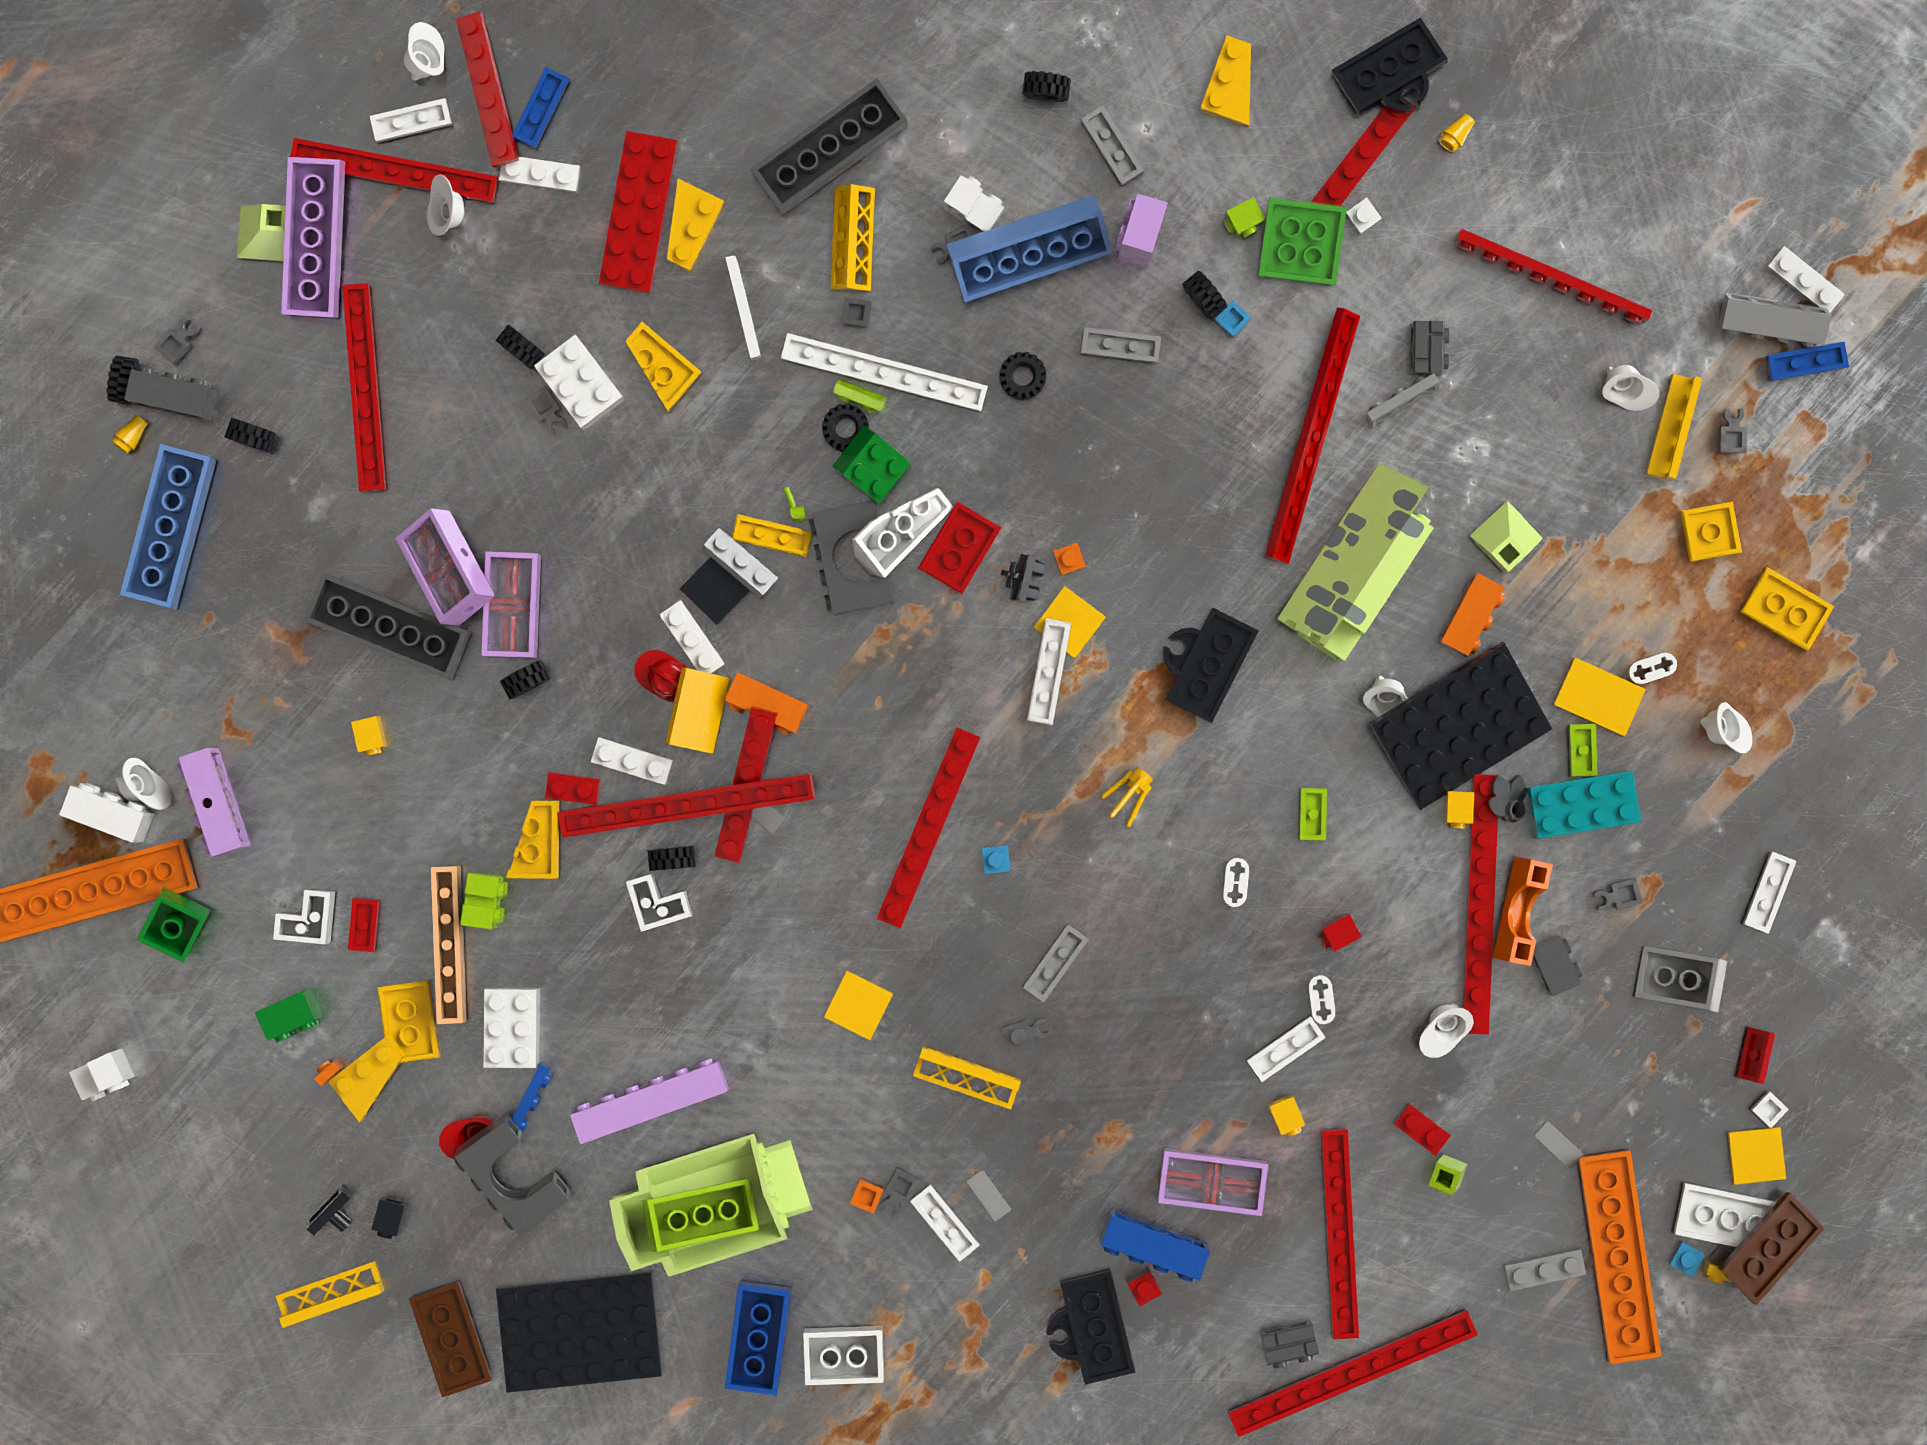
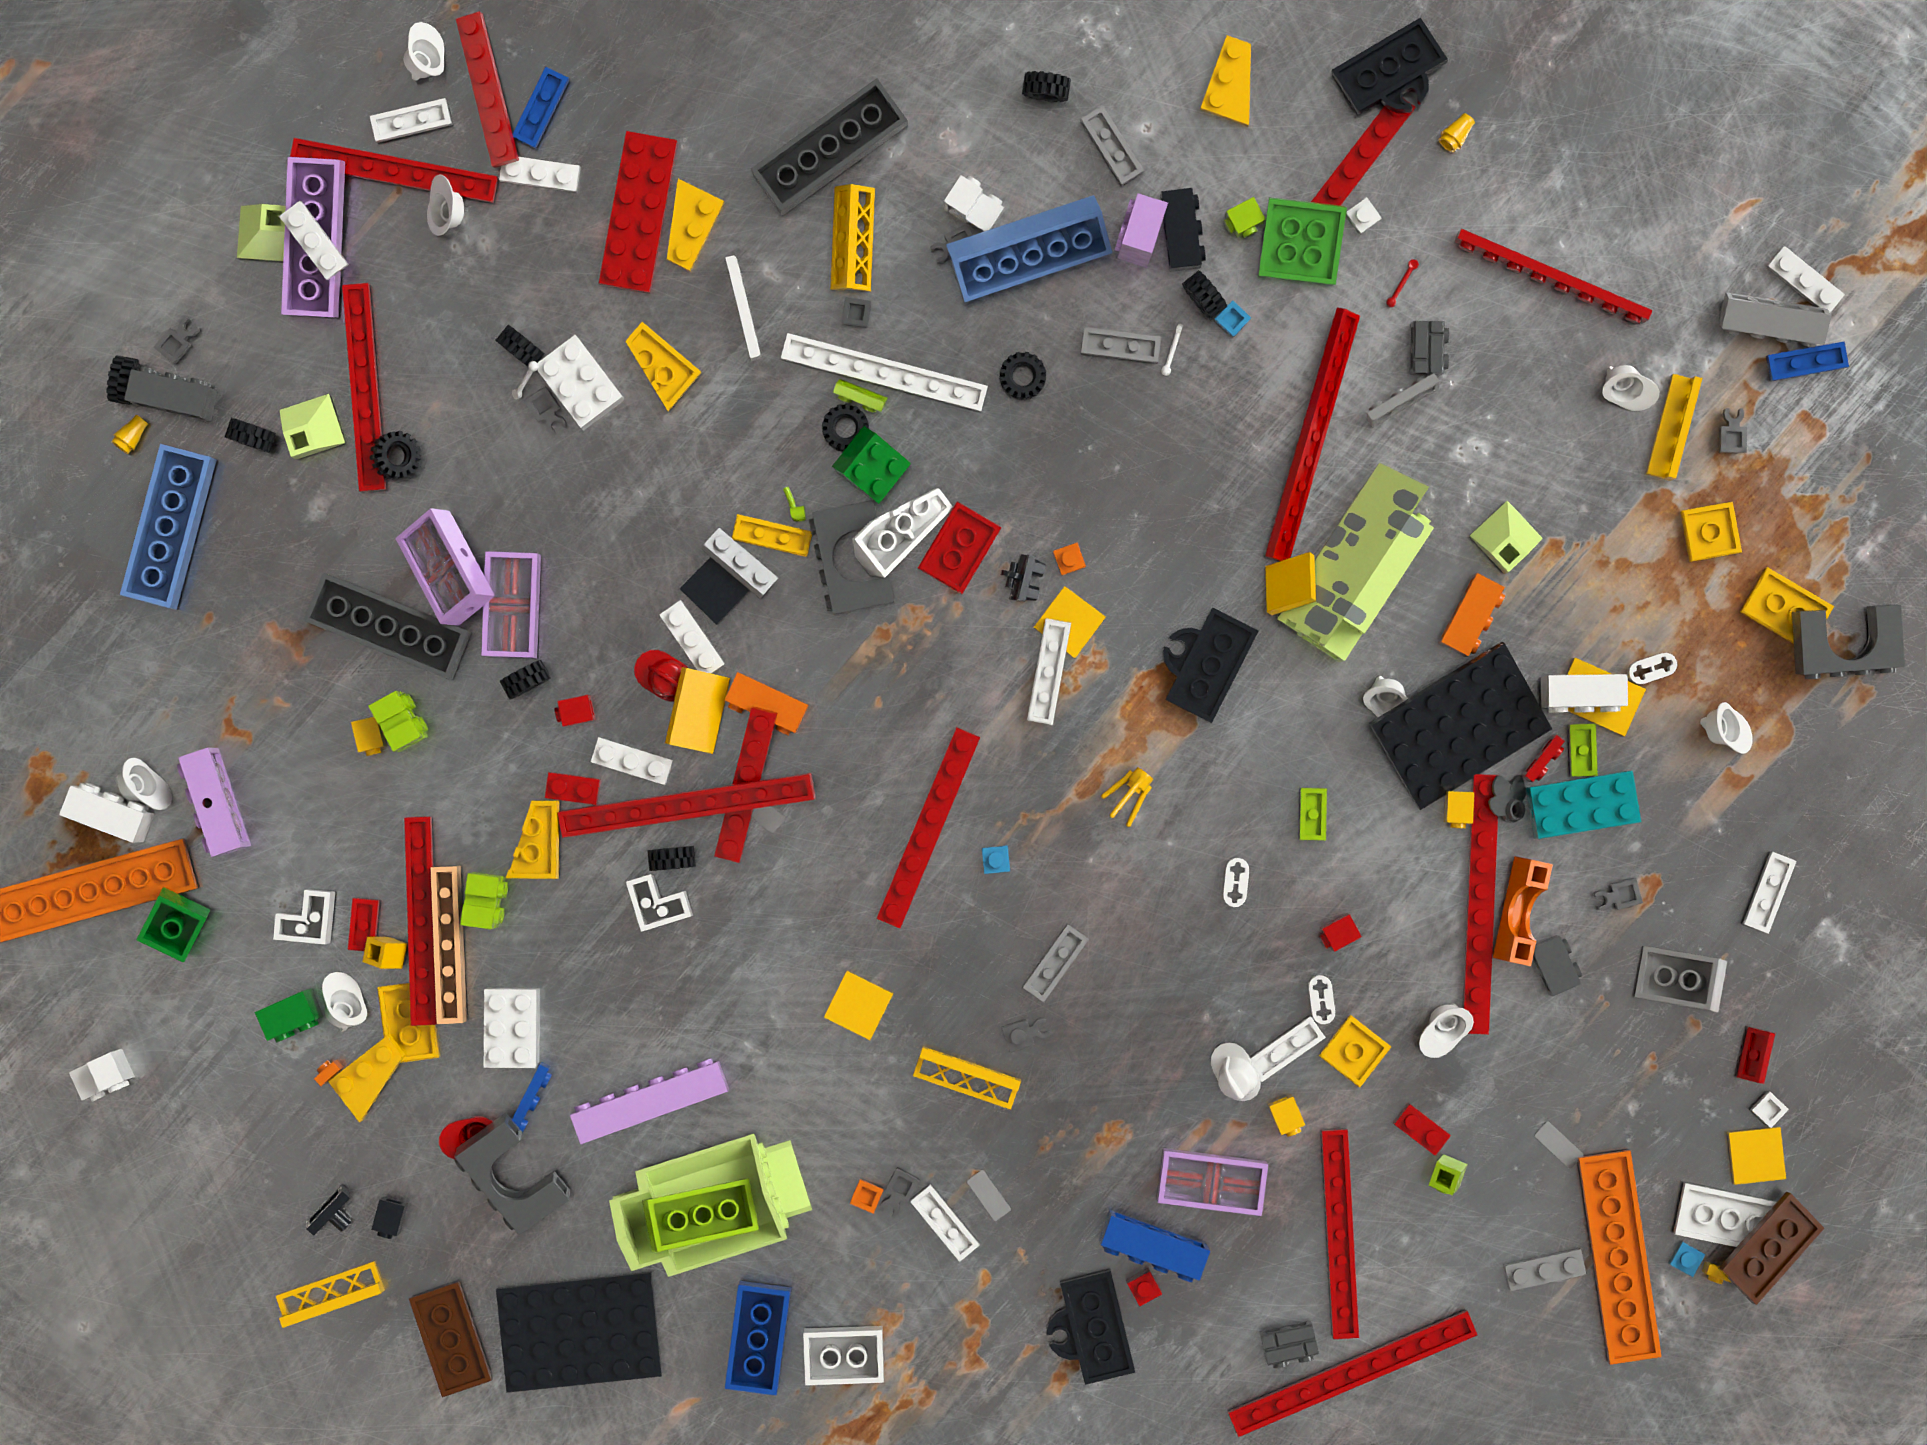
none -> white plate [279,201,349,280]
none -> yellowish green slope [279,394,345,460]
none -> white piece [322,972,367,1032]
none -> yellow brick [362,937,408,969]
none -> lime brick [368,691,429,752]
none -> black tyre [370,431,421,480]
none -> red plate [404,817,438,1026]
none -> white hinge [512,361,538,399]
none -> red brick [554,695,596,727]
none -> black brick [1160,188,1206,272]
none -> white hinge [1161,323,1183,376]
none -> white piece [1211,1042,1261,1101]
none -> yellow tile [1265,552,1316,615]
none -> yellow tile [1318,1015,1391,1087]
none -> red hinge [1386,259,1419,307]
none -> red plate [1522,735,1565,782]
none -> white brick [1541,674,1628,713]
none -> dark grey arch [1792,604,1905,679]

